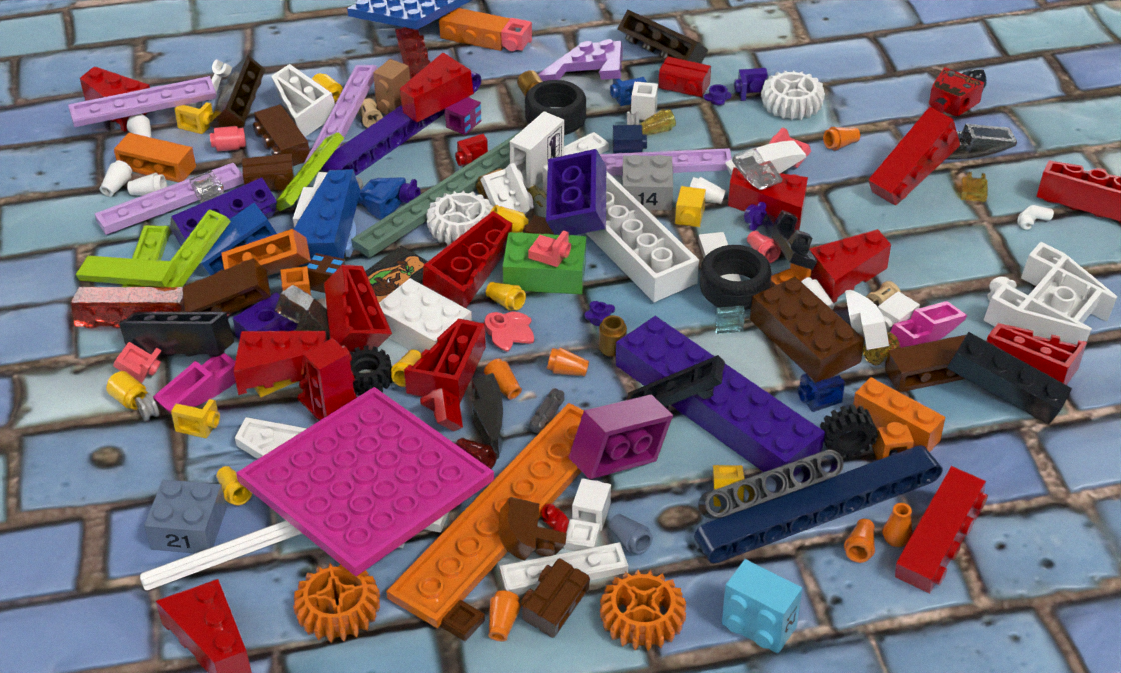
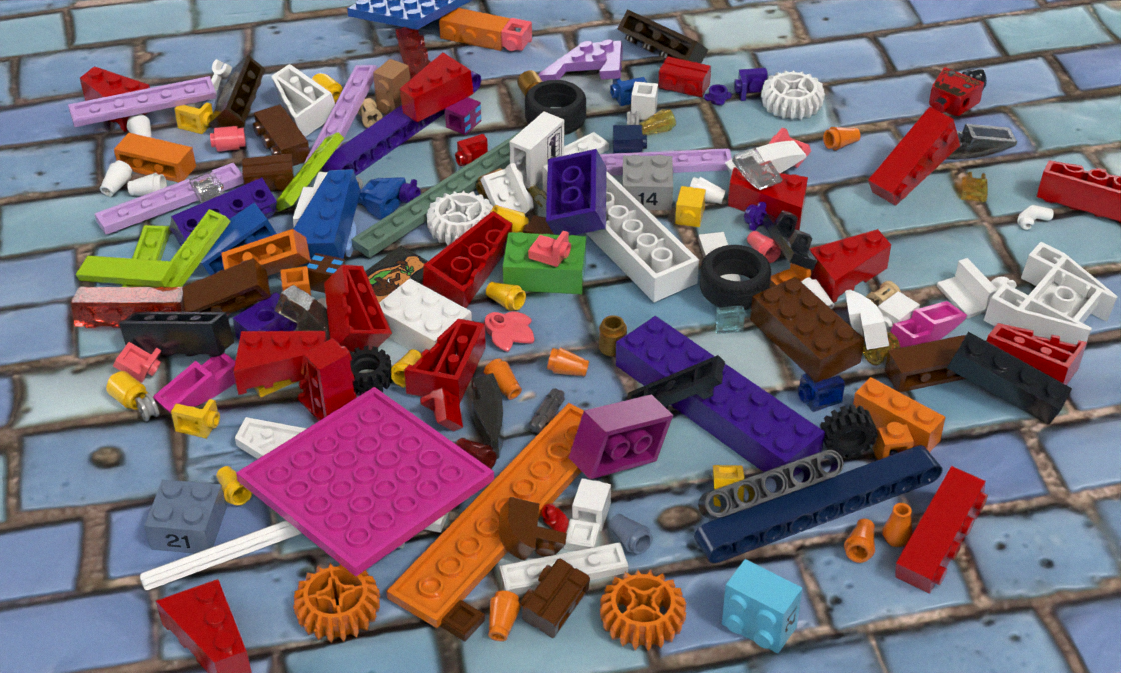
dark purple plate [585,301,615,326] -> none
none -> white panel [937,258,998,319]

